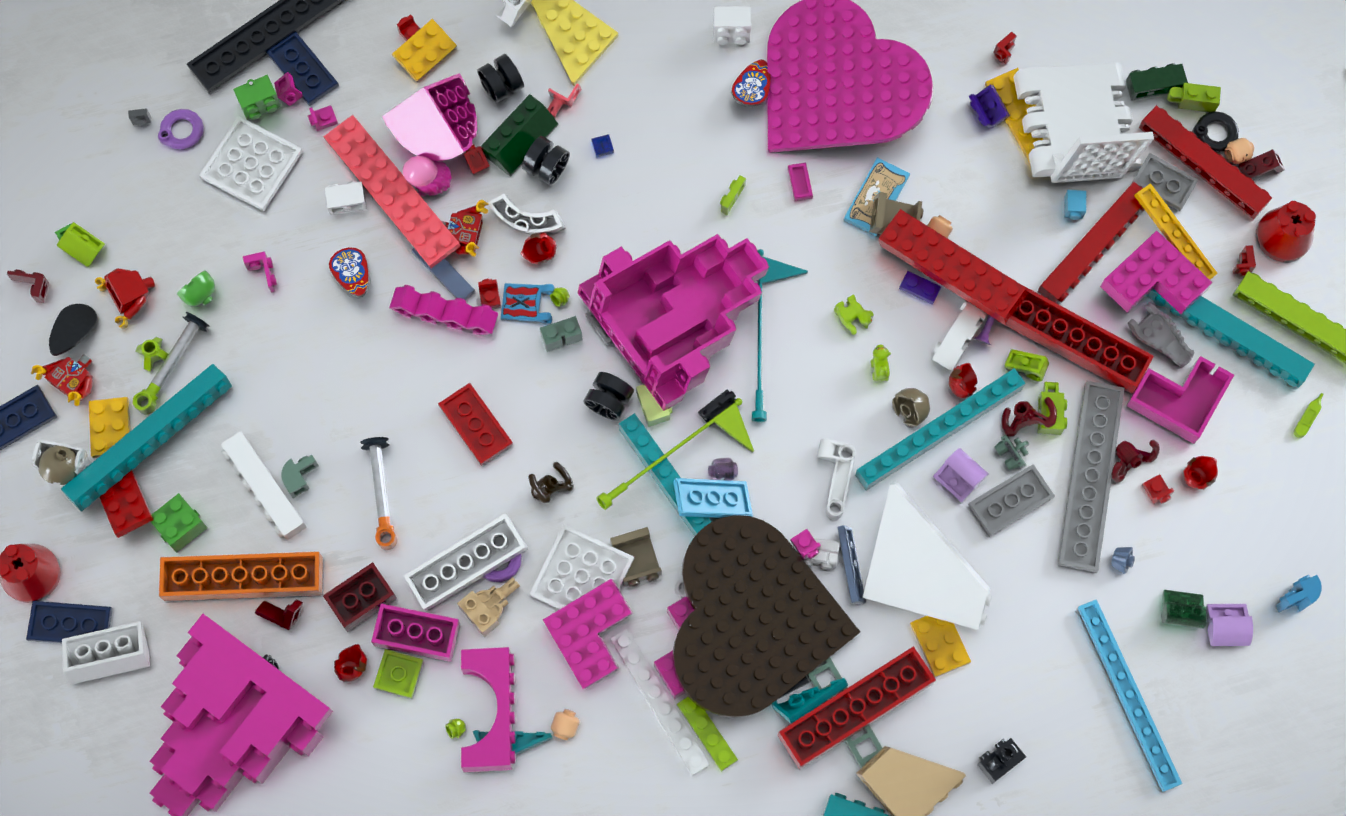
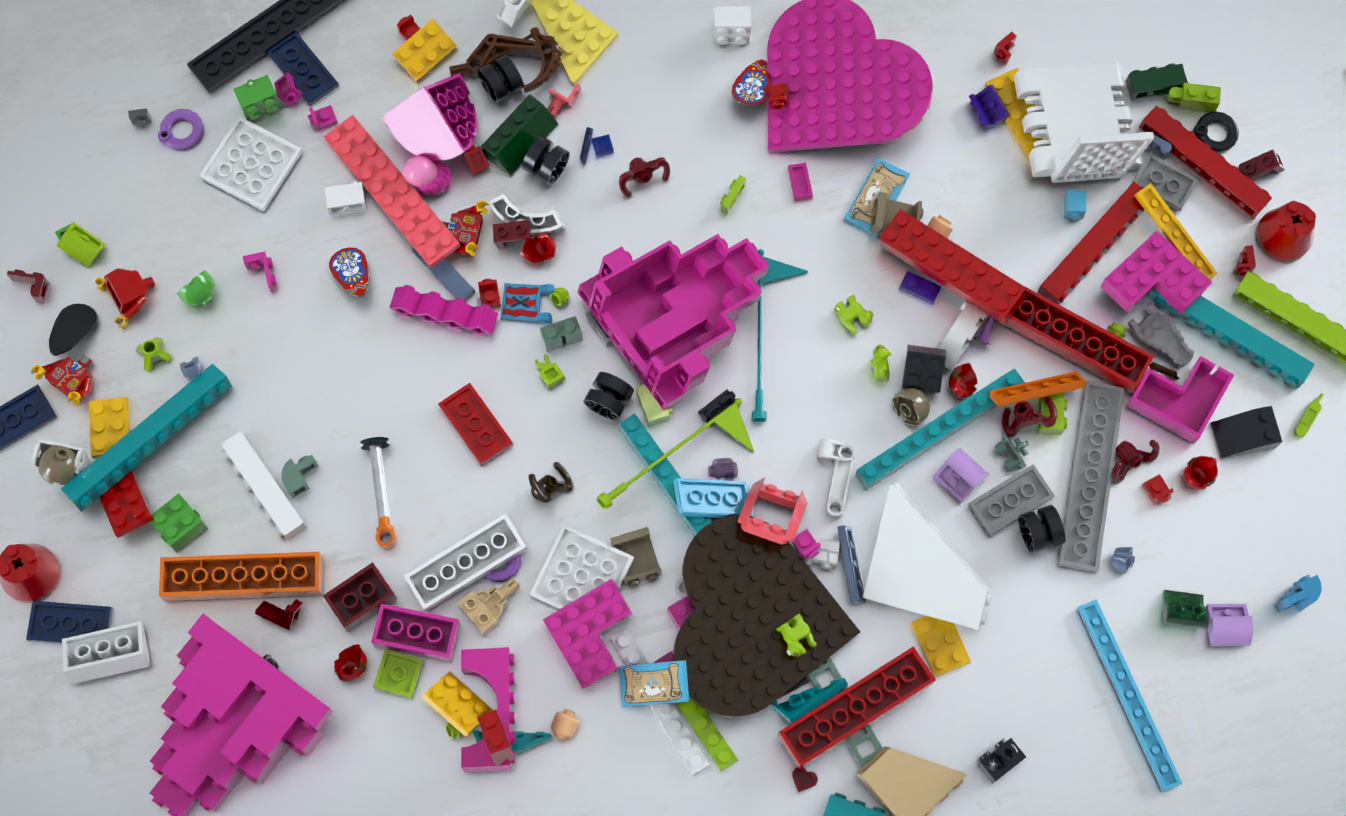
piece [133,312,210,415] -> none
lime plate [1004,349,1049,382] -> none
light nougat head [1225,138,1254,164] -> none
none -> sand blue plate [180,356,202,378]
none -> yellow plate [422,671,493,737]
none -> reddish brown piece [449,27,562,93]
none -> red brick [477,709,515,766]
none -> dark red bracket [492,220,531,249]
none -> lime plate [535,354,565,389]
none -> dark blue wheel [580,127,593,165]
none -> dark red piece [619,157,670,198]
none -> tile [619,660,689,706]
none -> coral wedge [737,477,808,545]
none -> red bracket [768,83,789,109]
none -> lime animal [776,613,817,657]
none -> dark red tile [792,767,818,793]
none -> black brick [902,345,946,392]
none -> orange plate [990,371,1086,407]
none -> black wheel [1018,505,1066,554]
none -> lime plate [1107,322,1126,338]
none -> sand blue plate [1146,134,1172,159]
none -> dark brown wheel [1149,362,1180,380]
none -> black slope [1210,406,1283,459]

